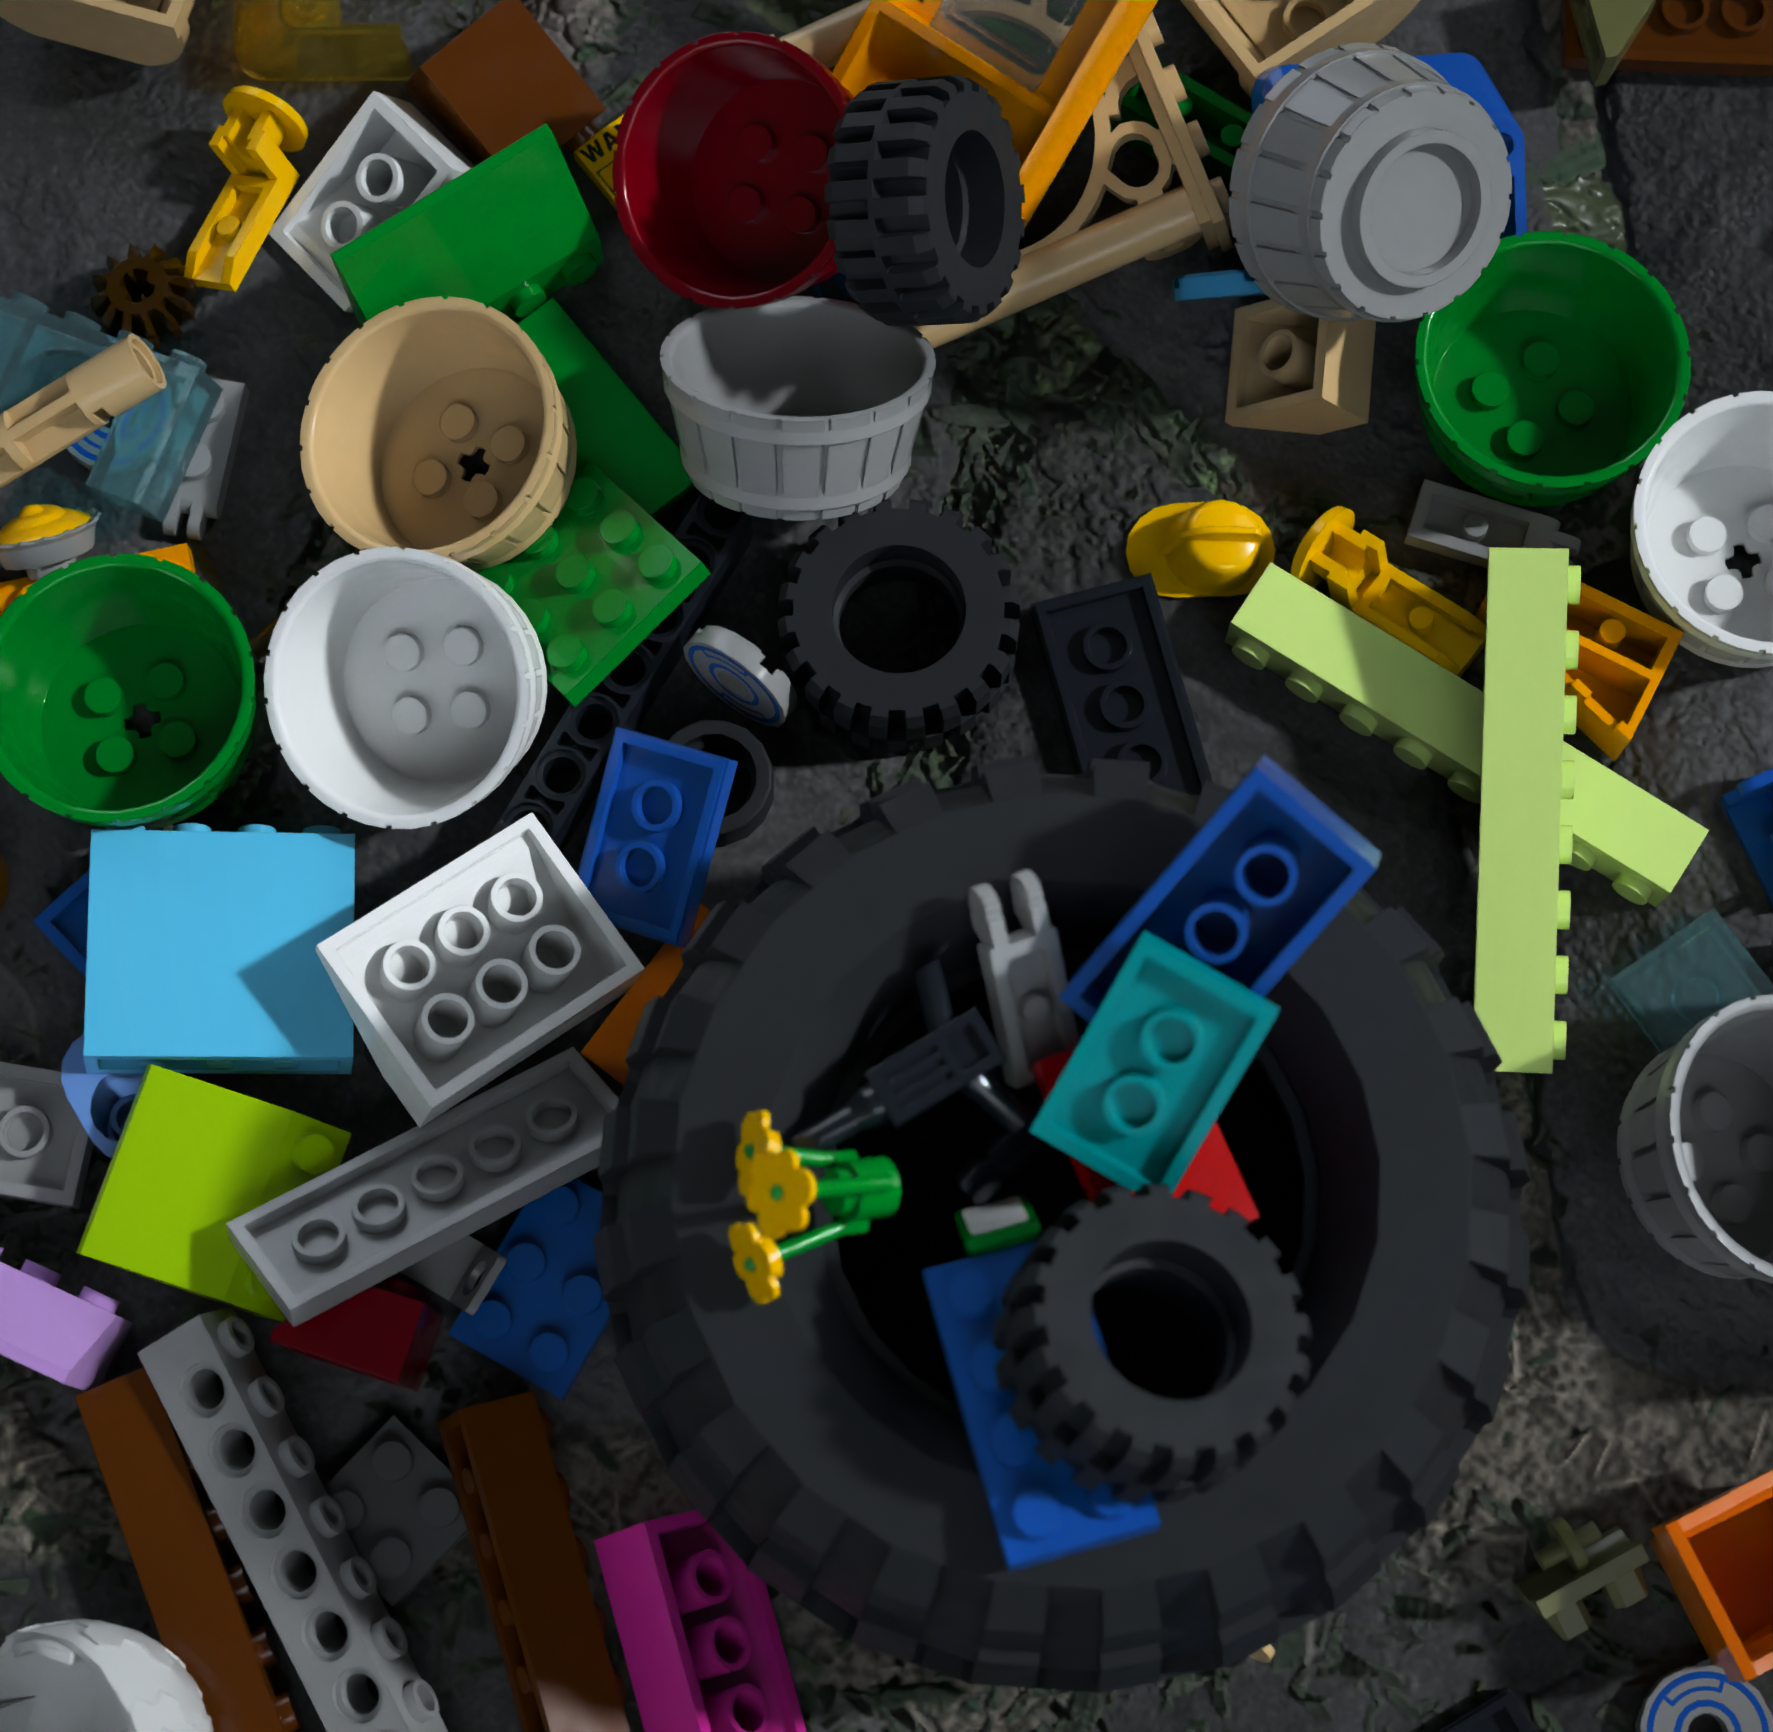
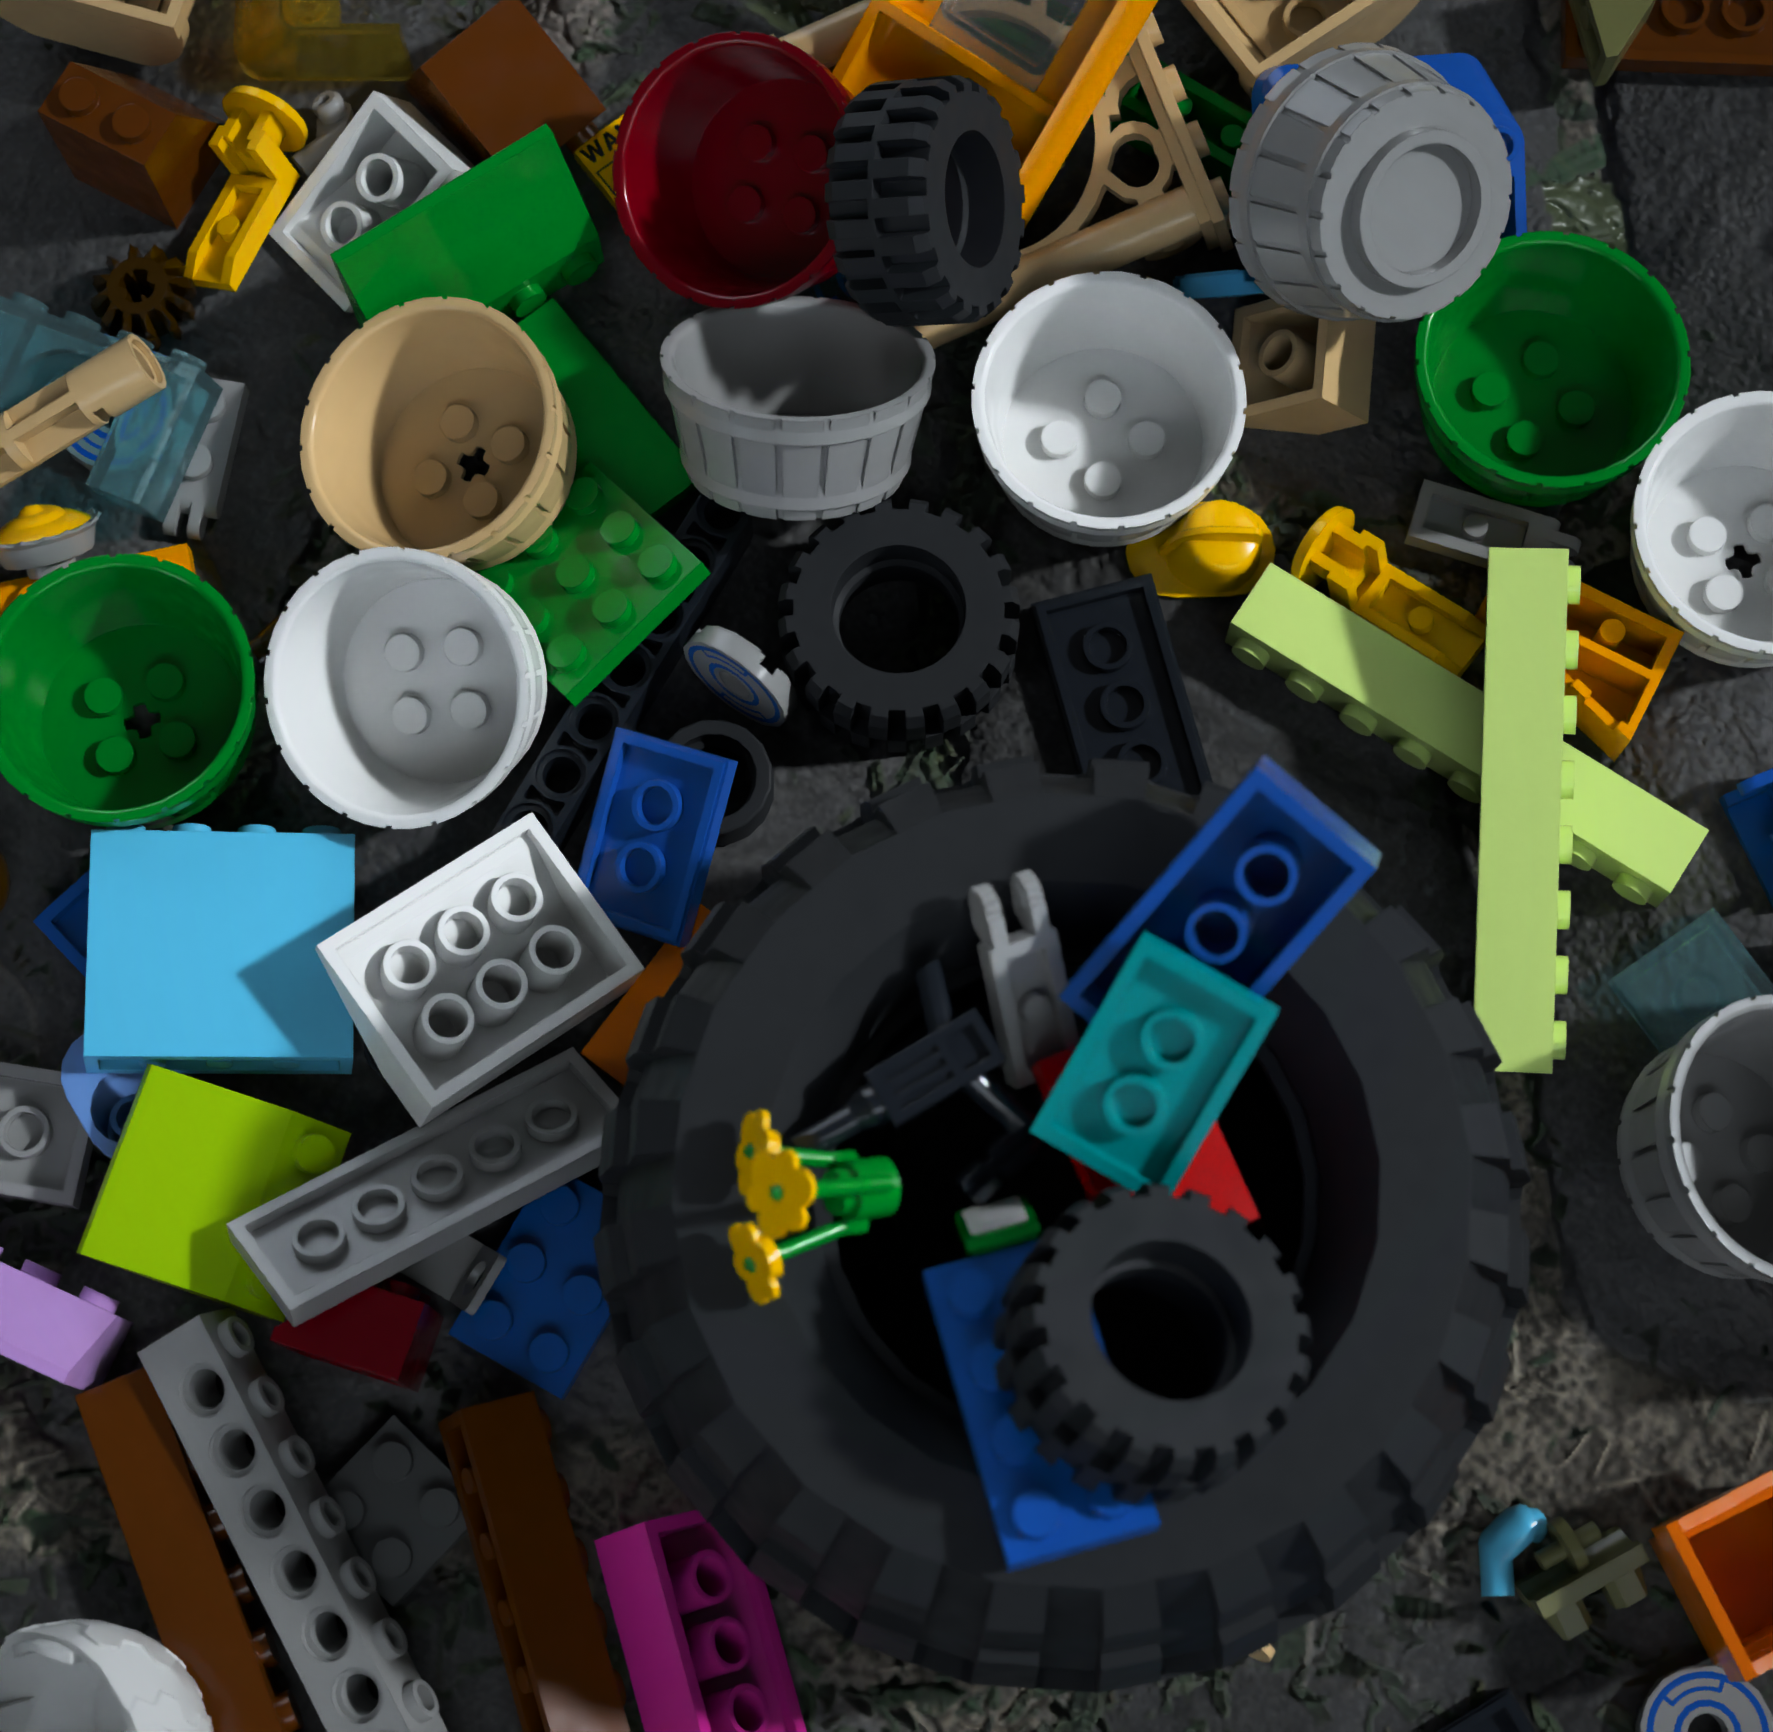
none -> reddish brown slope [37,61,225,230]
none -> light grey arm [291,91,355,180]
none -> white piece [971,271,1247,547]
none -> medium azure arm [1478,1504,1548,1597]

